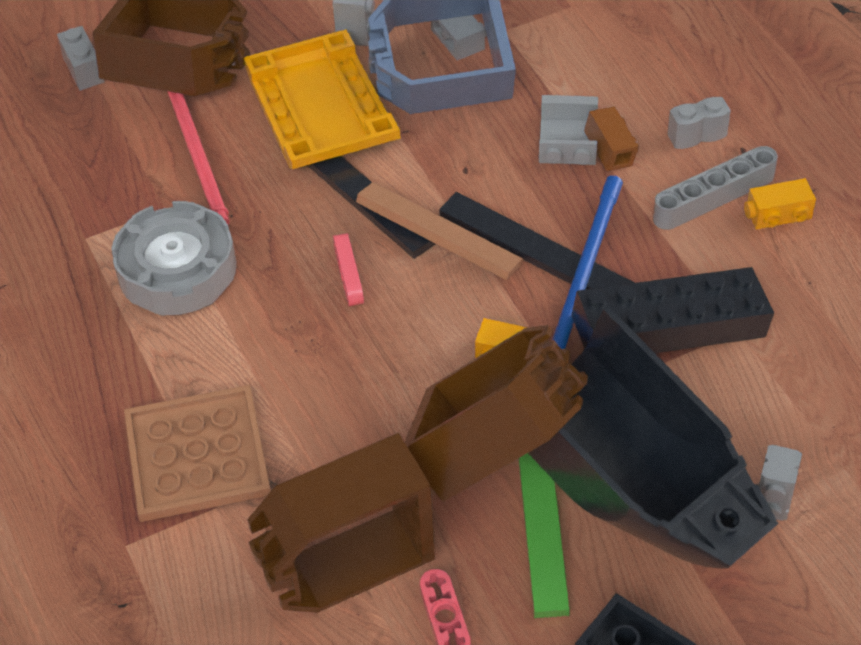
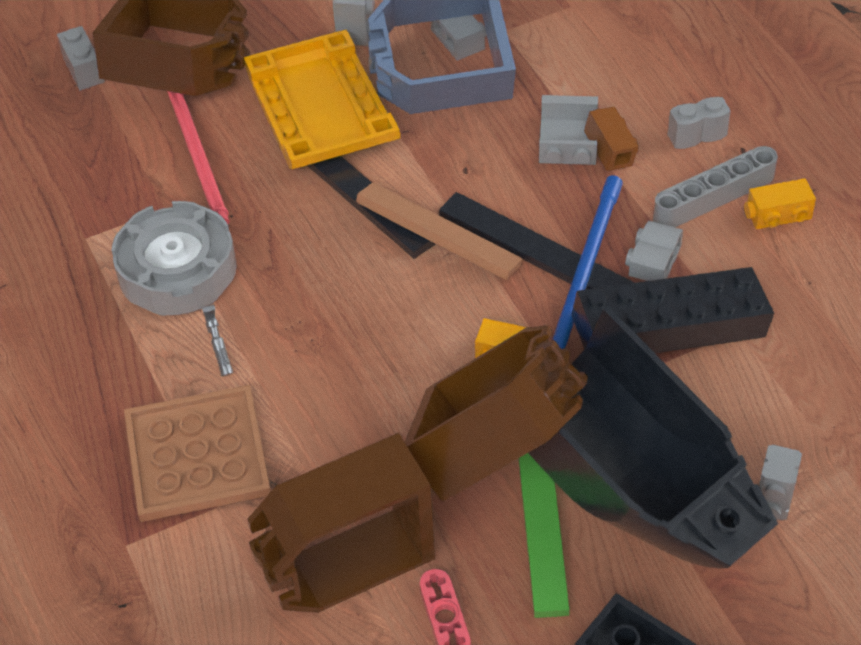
coral beam [333,233,364,307] -> none
none -> flat silver piece [202,305,233,376]
none -> light grey brick [625,221,683,281]

